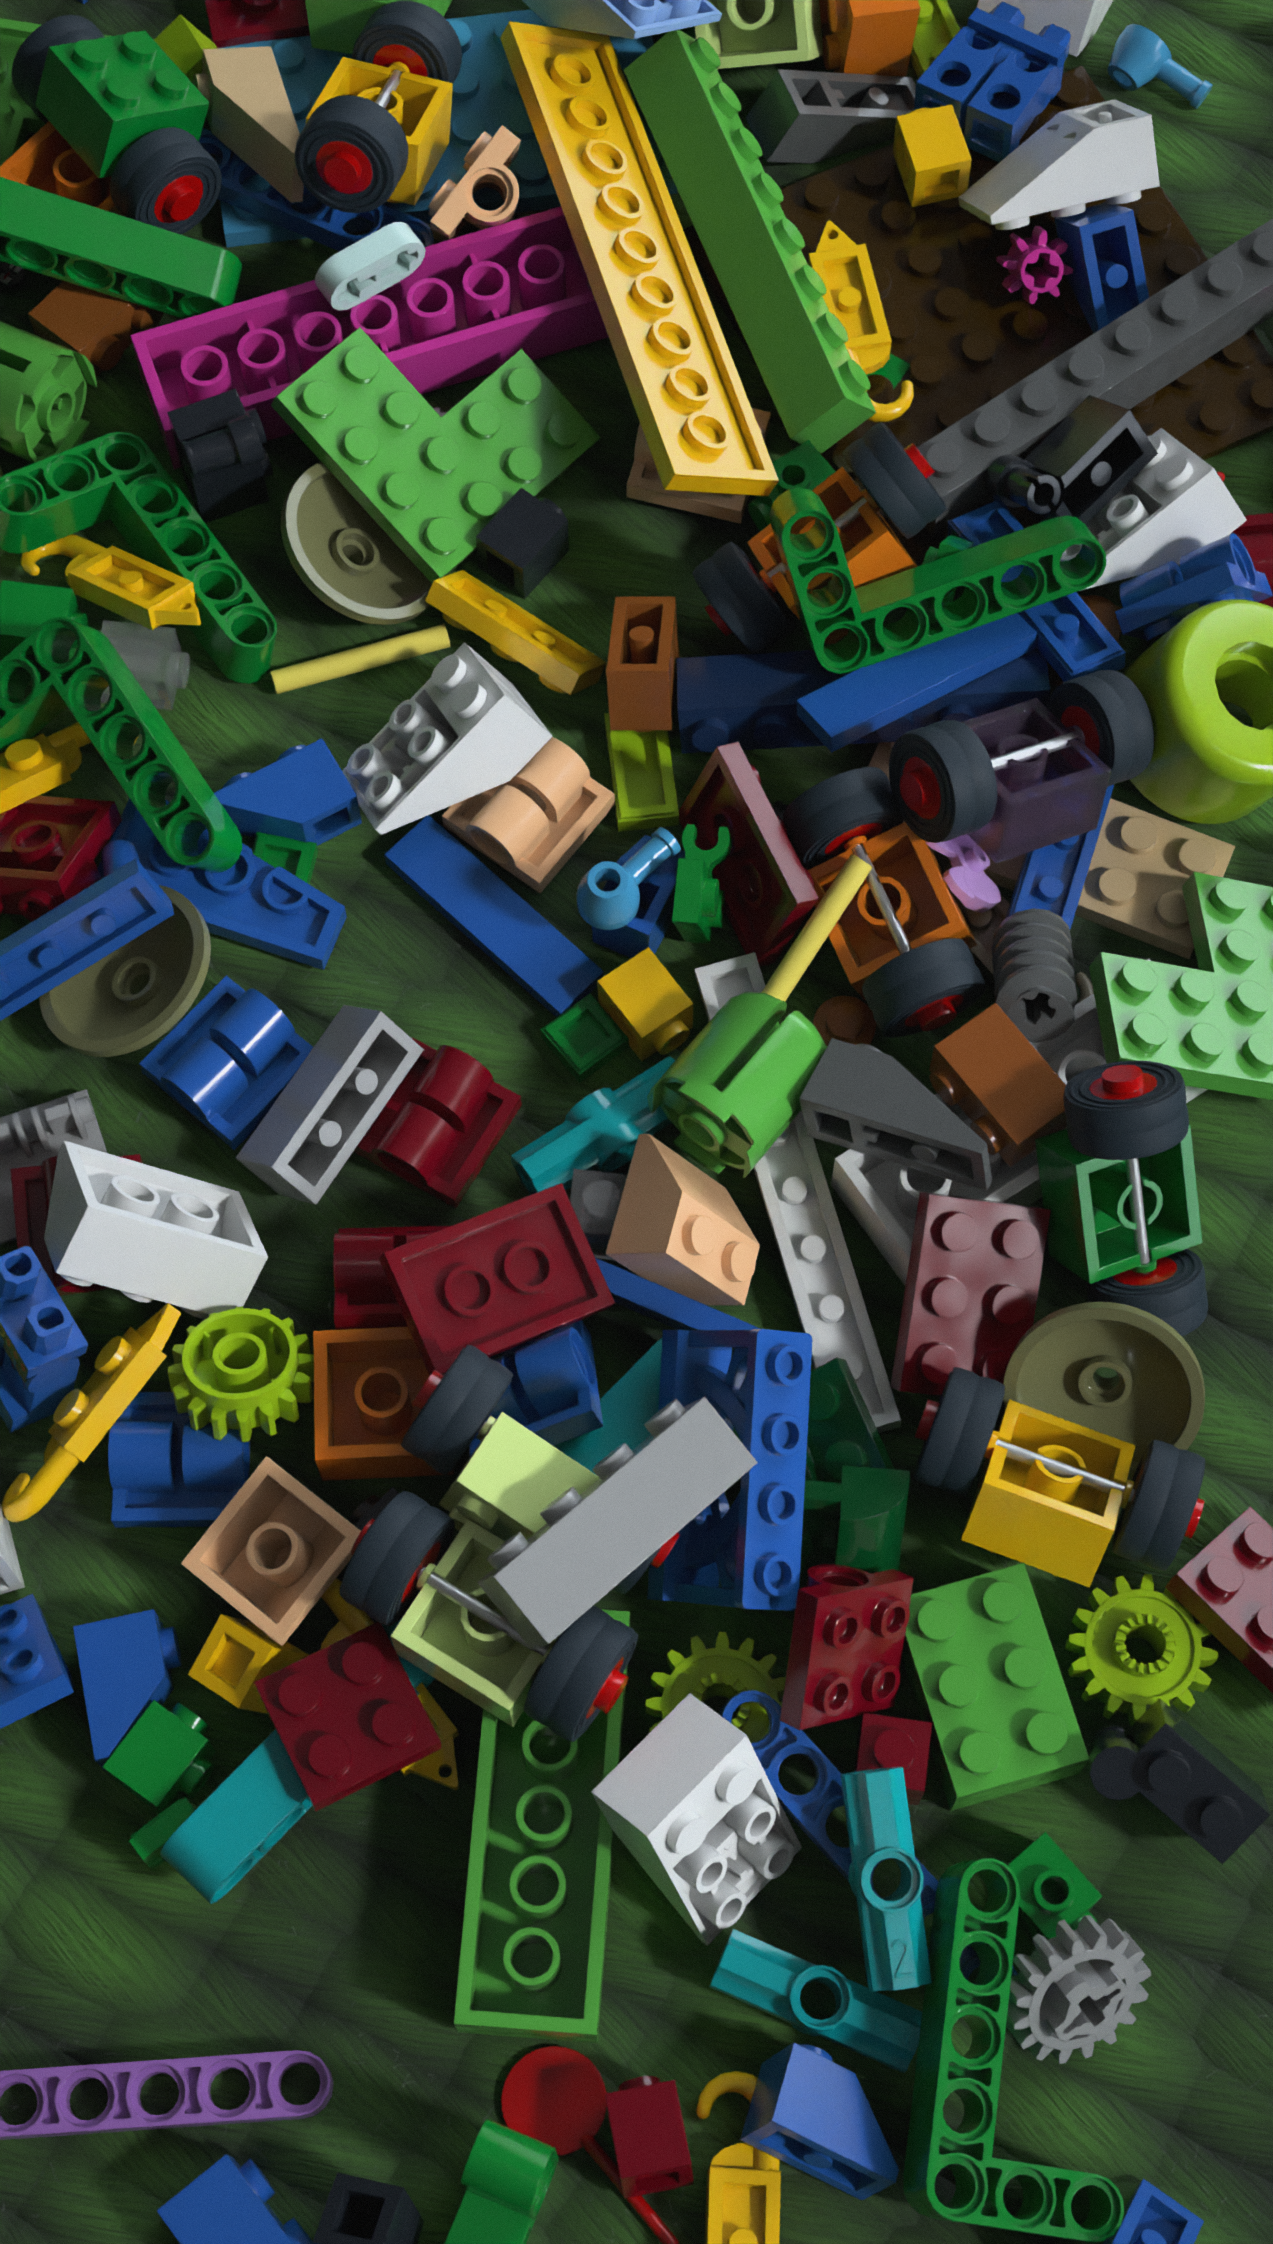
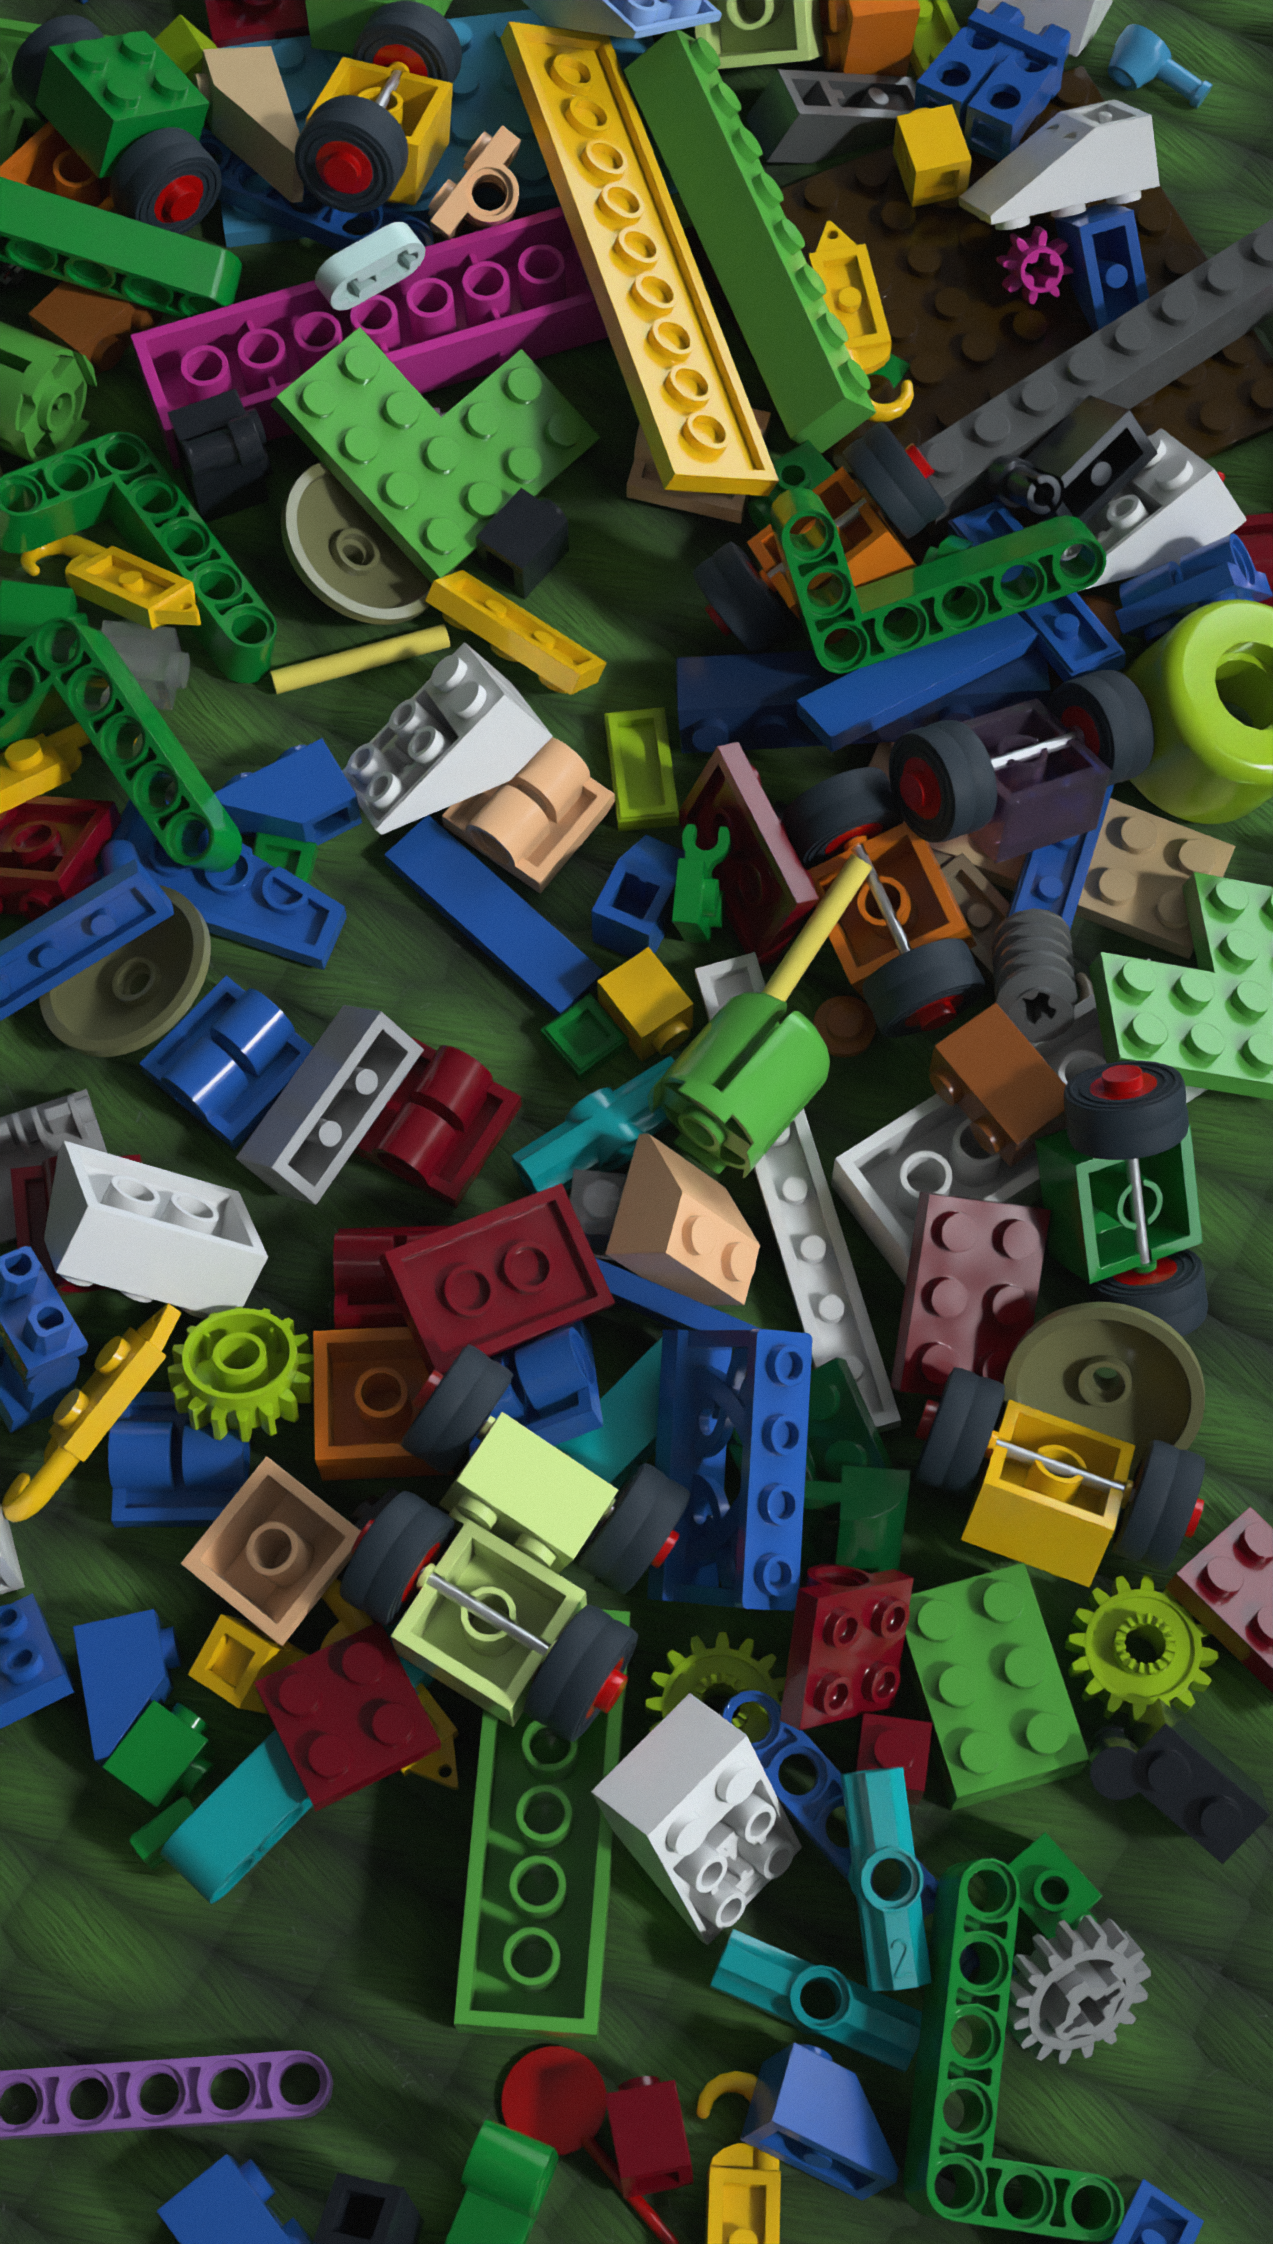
light grey brick [477,1397,758,1649] -> none
dark azure bar [576,827,681,930] -> none
dark orange brick [606,596,679,732] -> none
dark grey slope [799,1038,992,1191] -> none
lavender piece [926,834,1001,913] -> none

